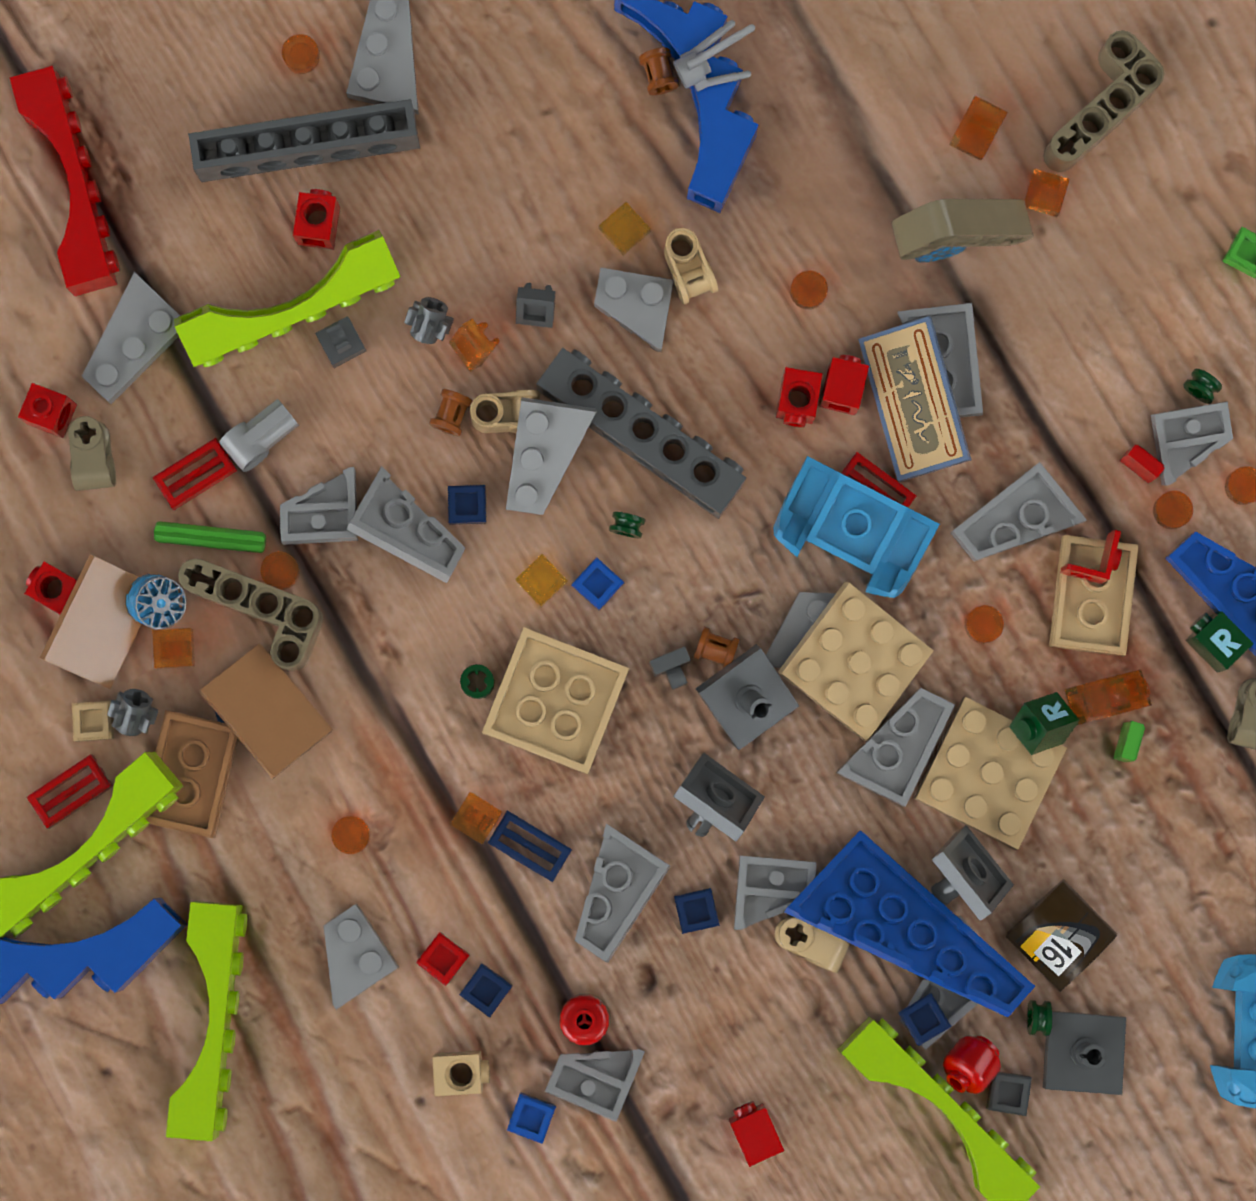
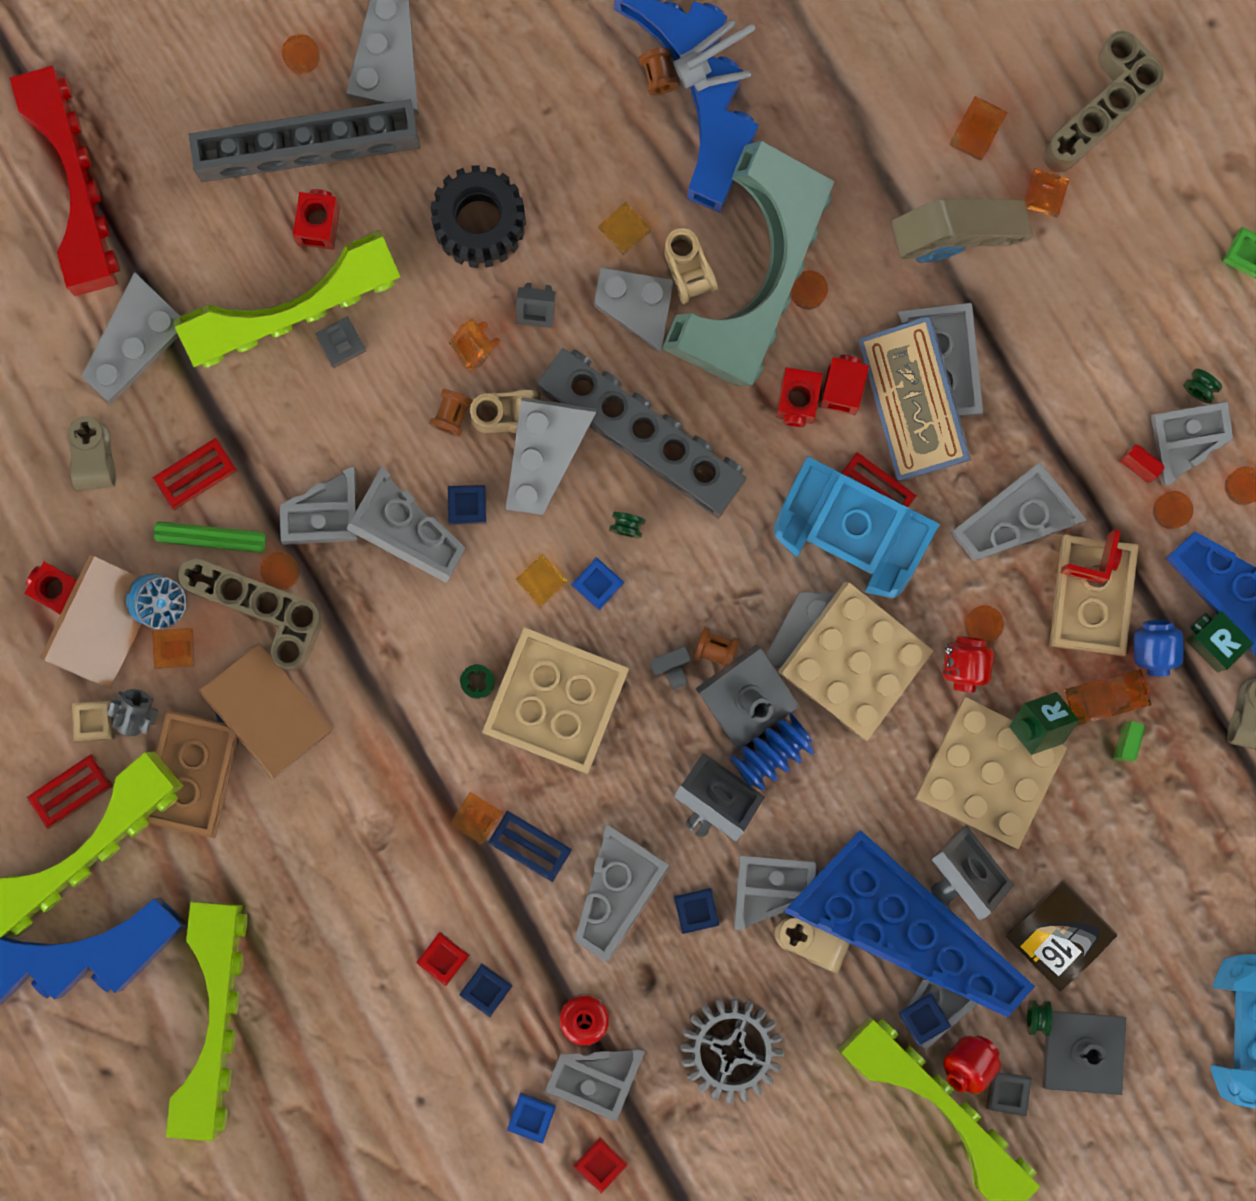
red brick [18,383,77,438] -> none
light grey piece [219,399,299,472] -> none
light grey wing [324,904,399,1010] -> none
clear orange tile [331,816,371,854] -> none
dark grey gear [404,297,454,344] -> none
tan brick [433,1051,490,1096] -> none
red brick [728,1101,785,1167] -> none
light grey wing [836,688,955,807] -> none
none -> black tyre [431,165,526,268]
none -> red tile [573,1137,628,1194]
none -> sand green arch [662,141,835,386]
none -> light grey gear [680,997,784,1104]
none -> blue piece [729,712,815,791]
none -> red head [942,636,994,693]
none -> blue head [1134,620,1183,677]

